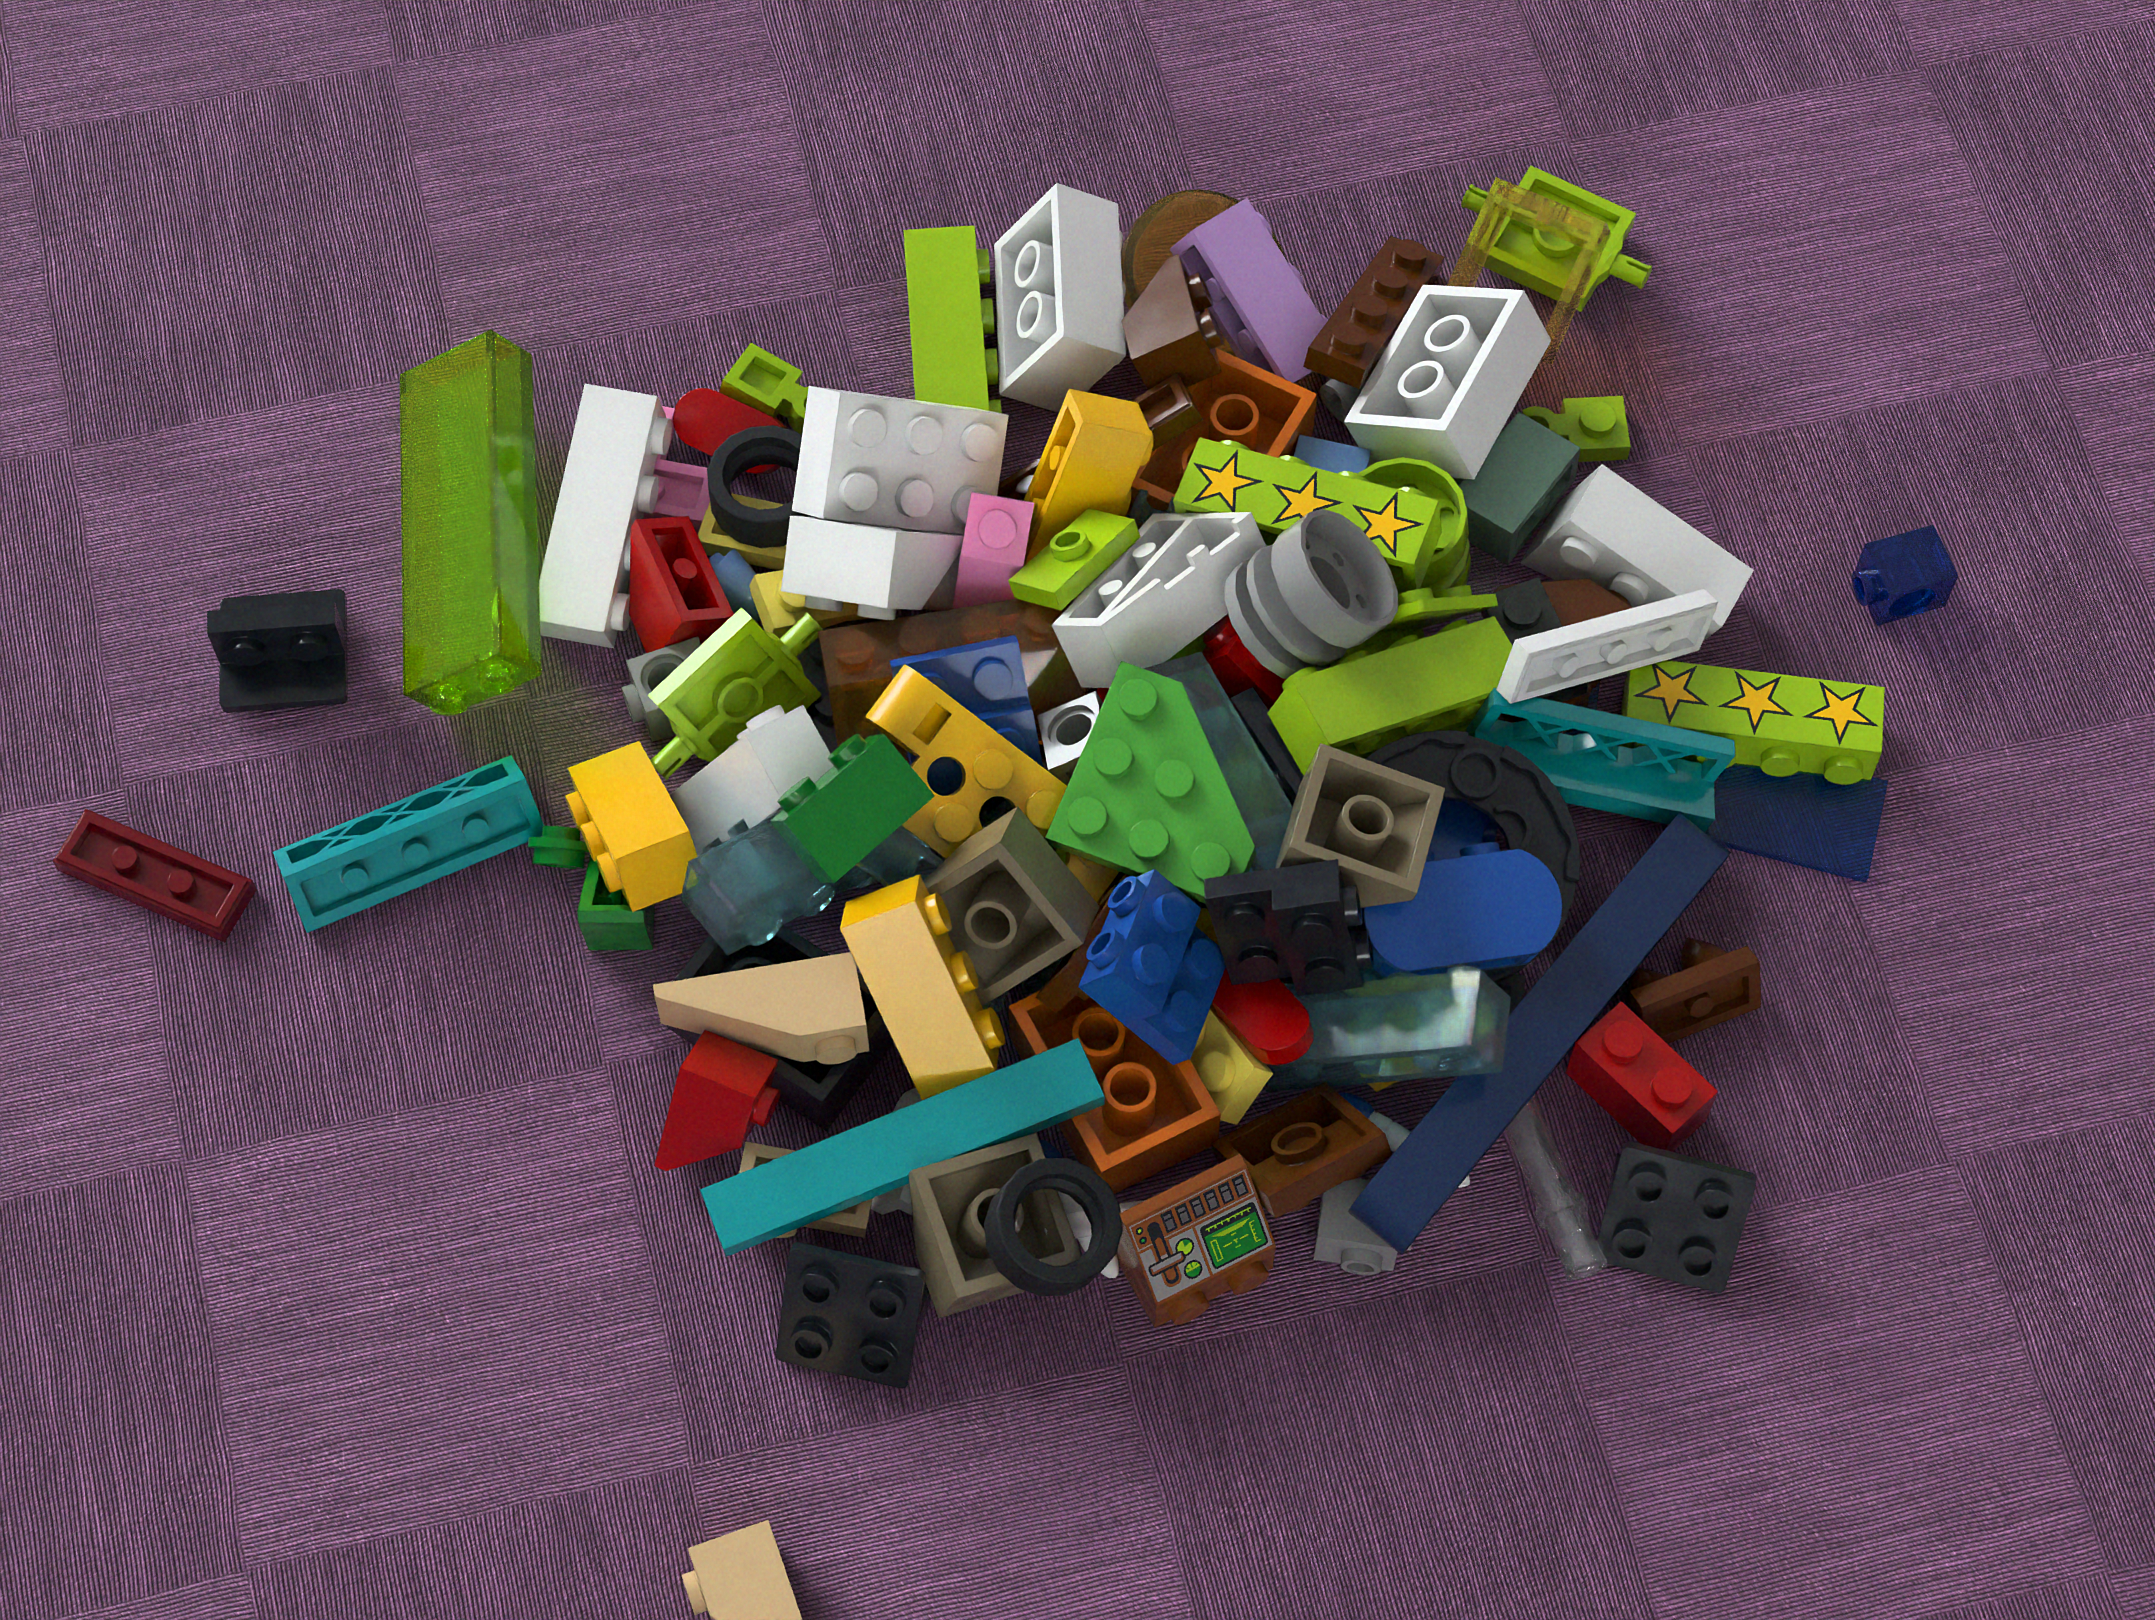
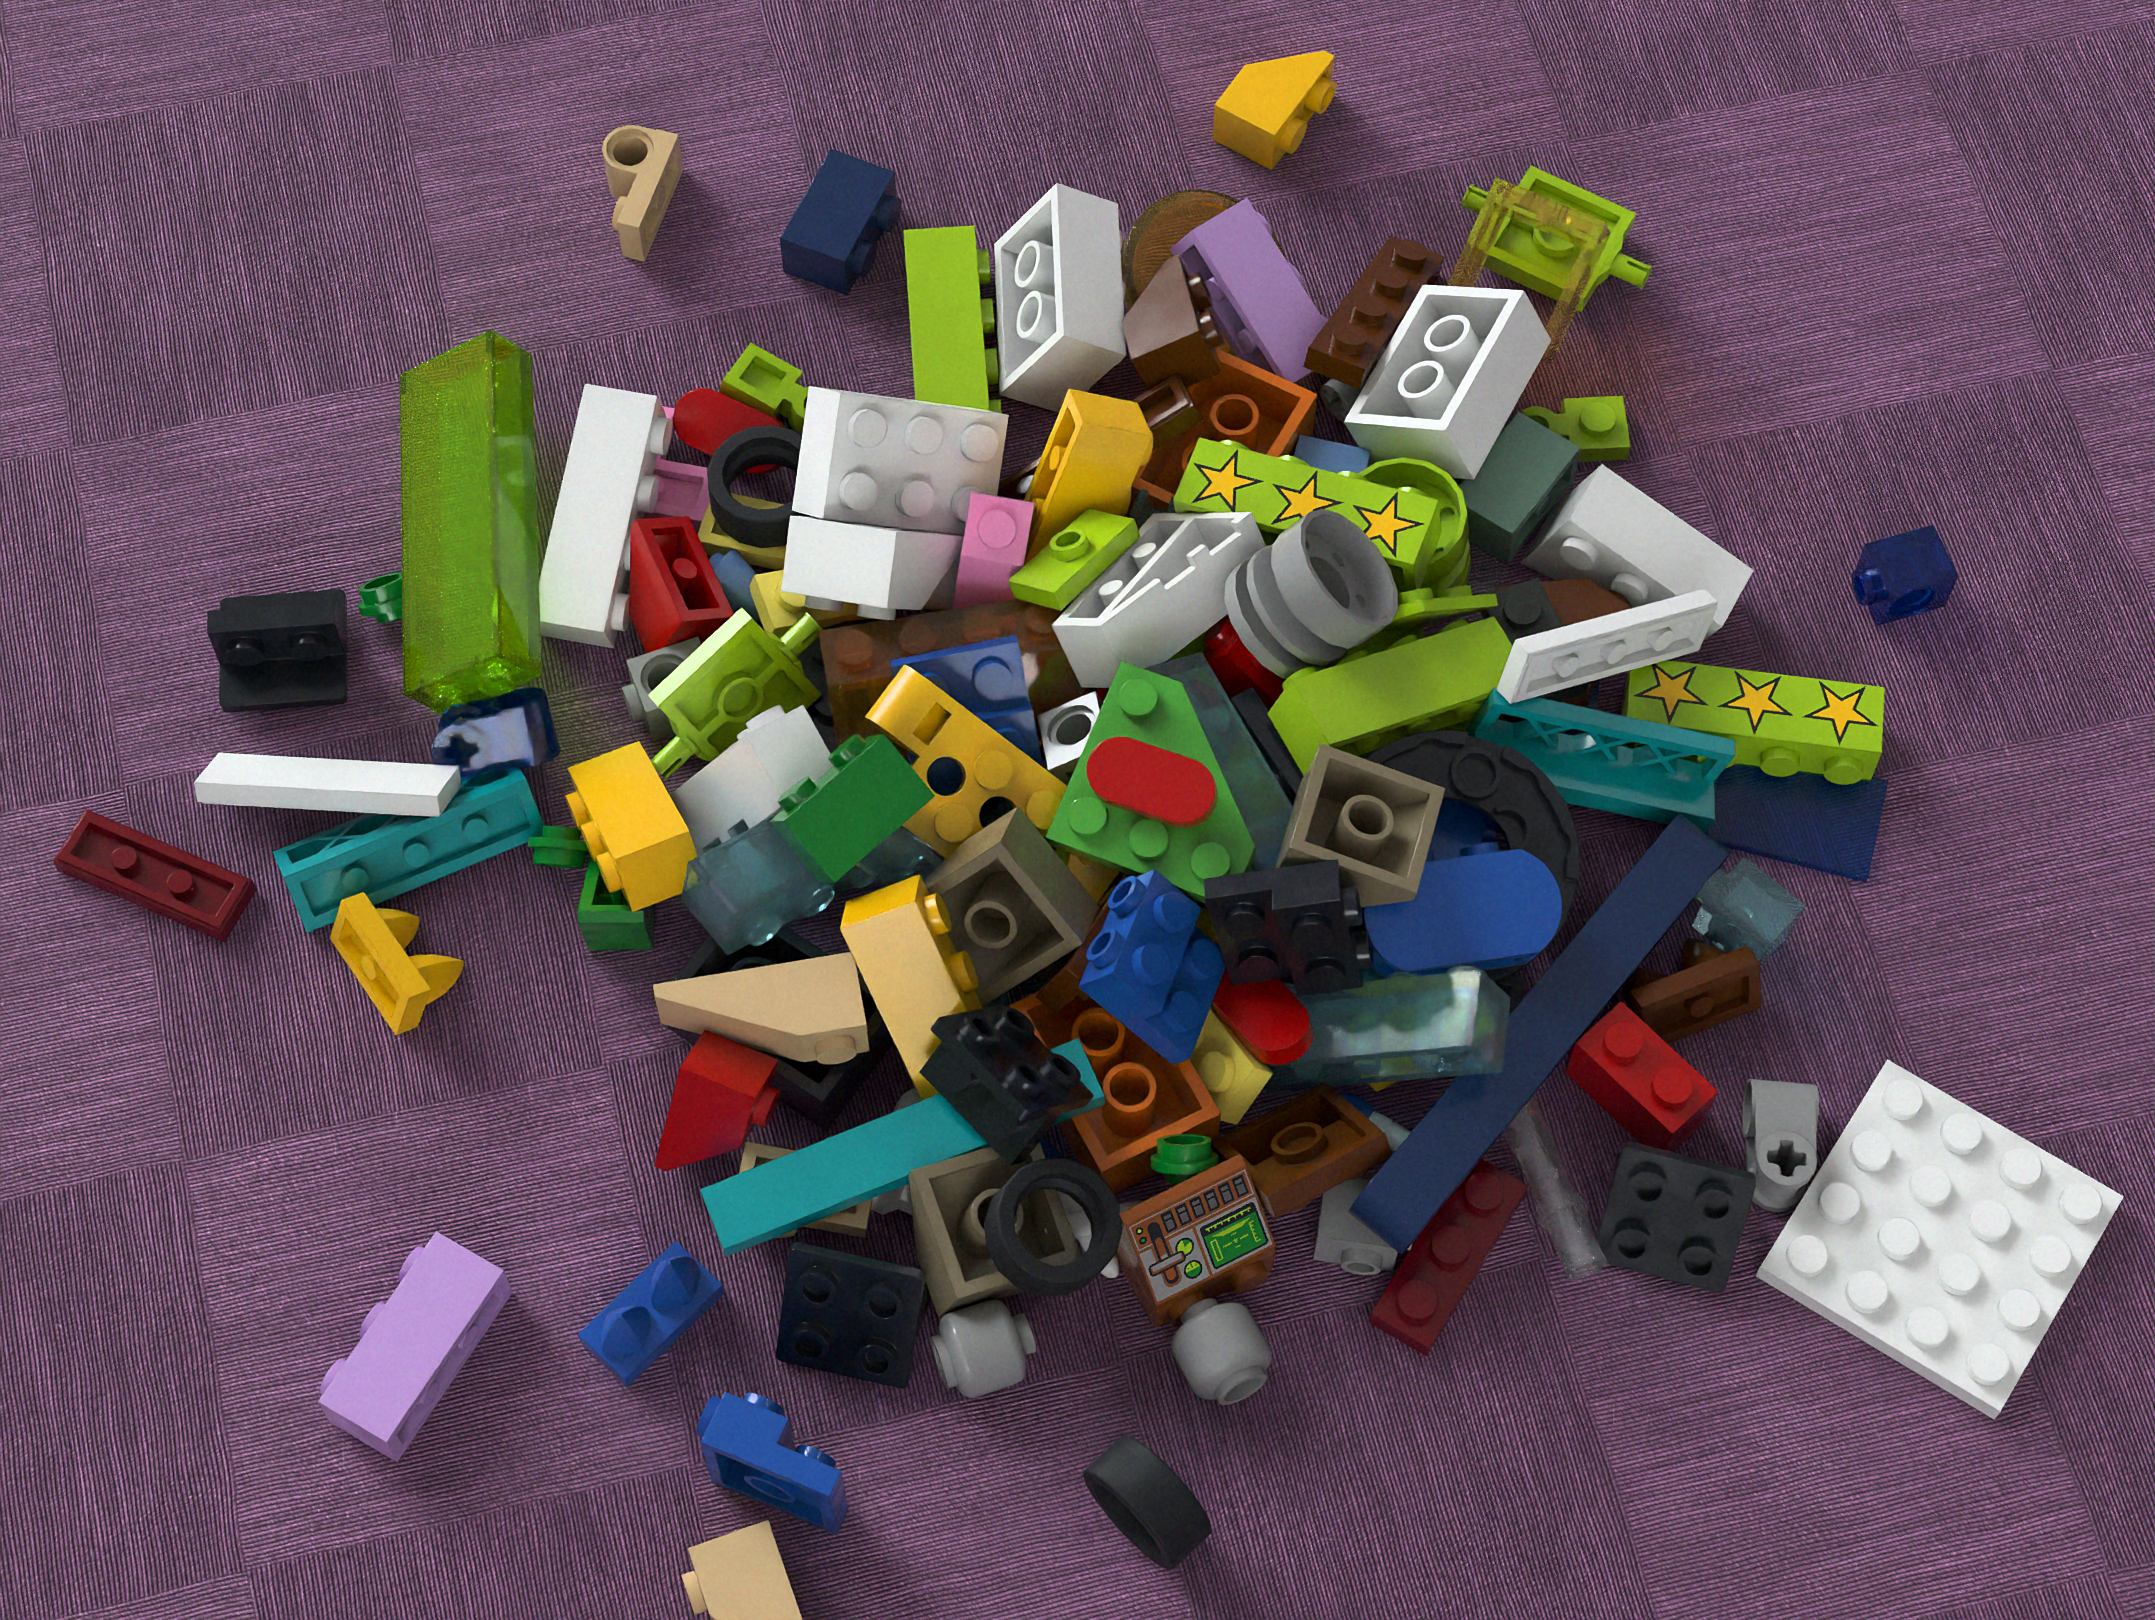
none -> white tile [194,753,462,817]
none -> lavender brick [318,1231,513,1462]
none -> yellow tile [330,892,464,1035]
none -> green plate [357,572,420,623]
none -> clear blue piece [432,687,561,778]
none -> blue tile [578,1240,725,1388]
none -> tan plate [602,125,684,262]
none -> blue plate [696,1392,848,1535]
none -> dark blue brick [780,149,902,296]
none -> black bracket [919,1005,1094,1166]
none -> light grey head [930,1299,1036,1398]
none -> black tyre [1082,1434,1212,1570]
none -> red tile [1086,737,1218,828]
none -> green plate [1150,1134,1219,1185]
none -> light grey head [1171,1298,1272,1405]
none -> yellow slope [1212,51,1337,170]
none -> dark red plate [1368,1159,1529,1357]
none -> clear light blue brick [1692,857,1806,967]
none -> light grey piece [1742,1079,1819,1212]
none -> white plate [1756,1059,2124,1420]

